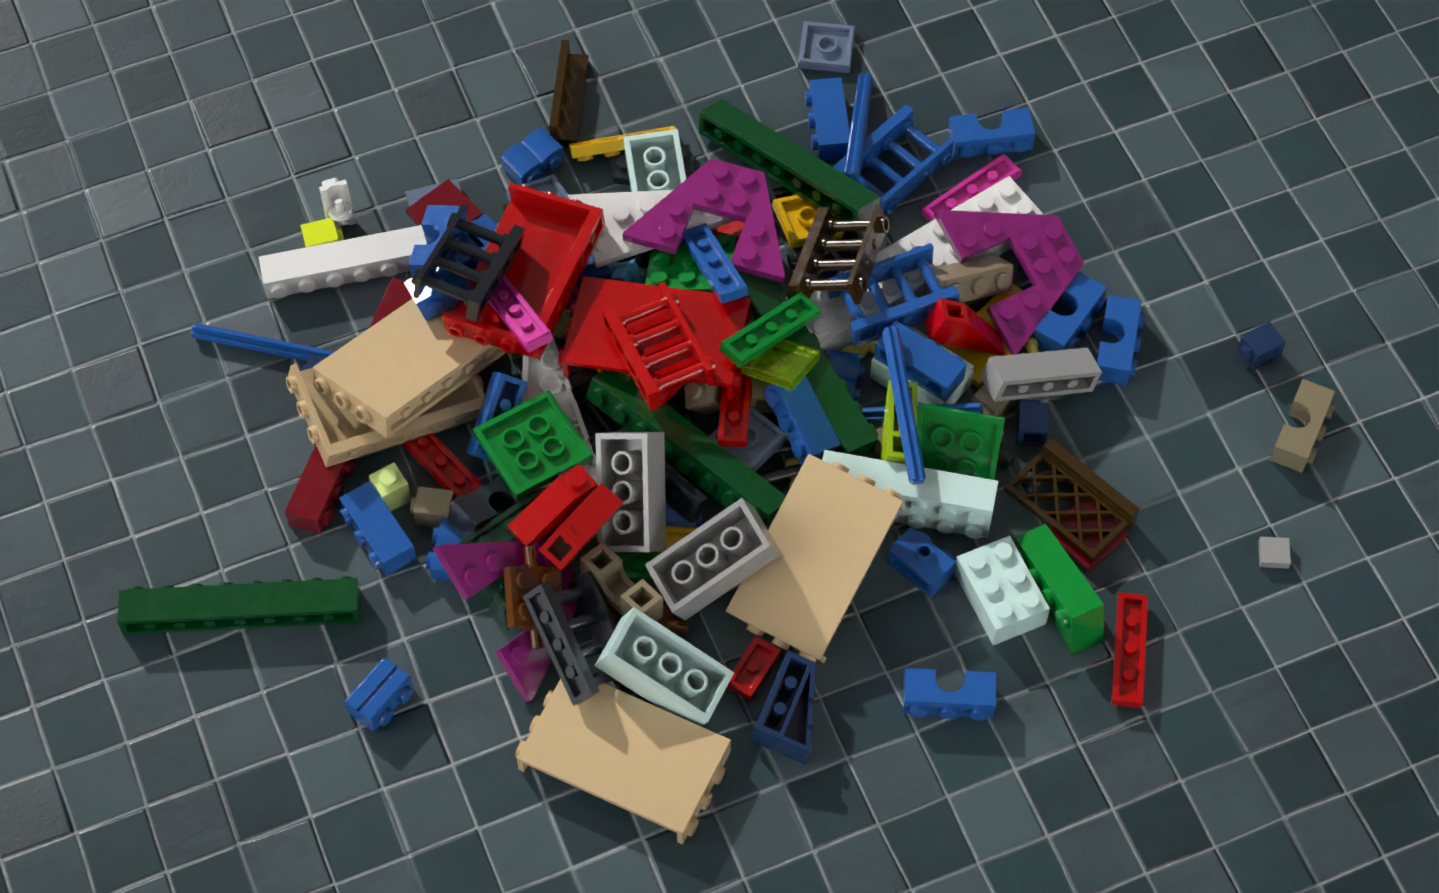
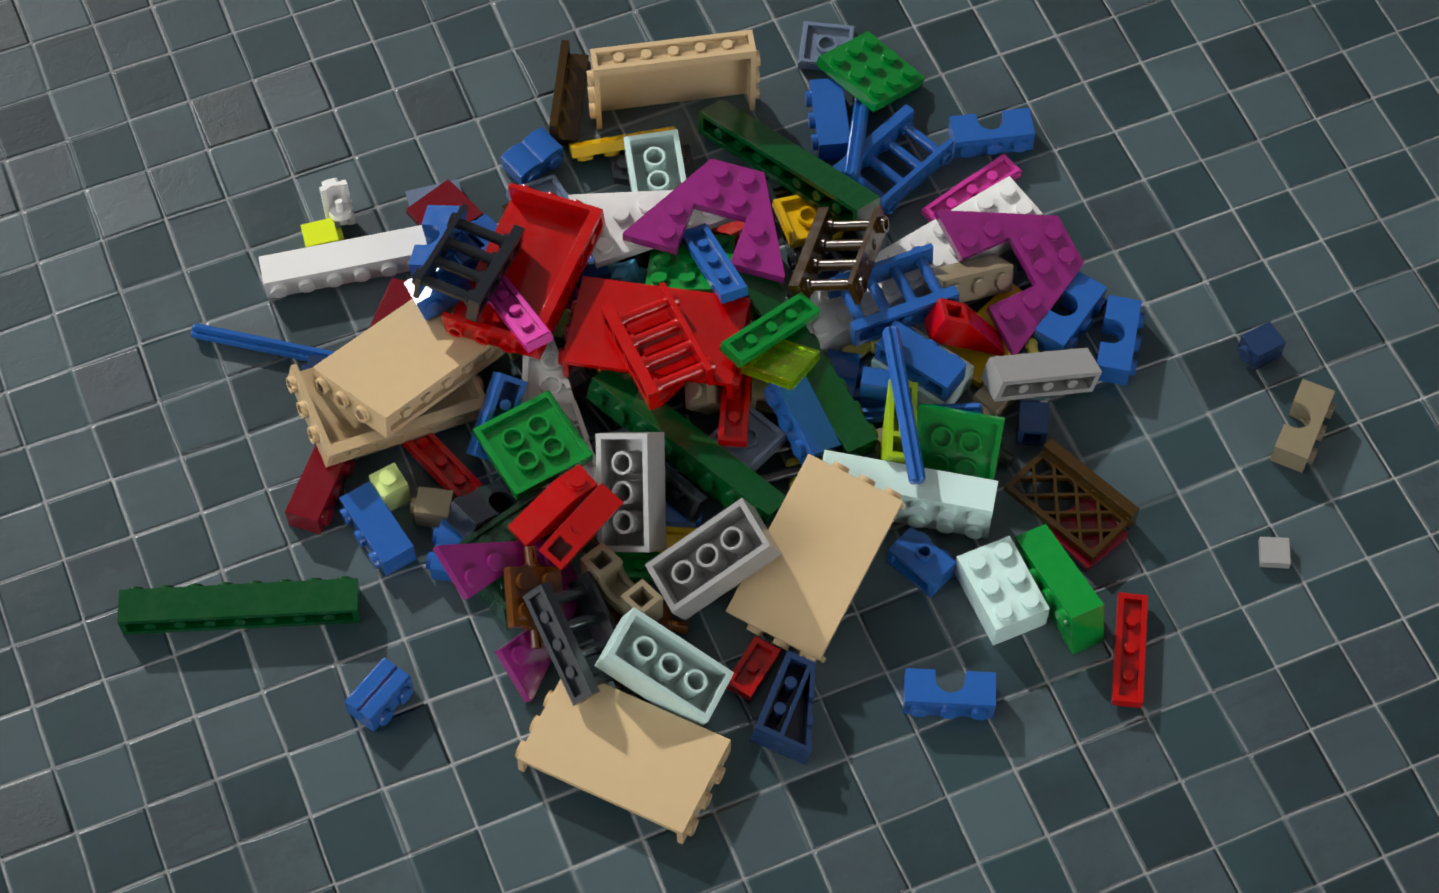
none -> tan panel [586,30,761,129]
none -> green plate [816,31,925,112]
none -> blue brick [859,366,890,408]

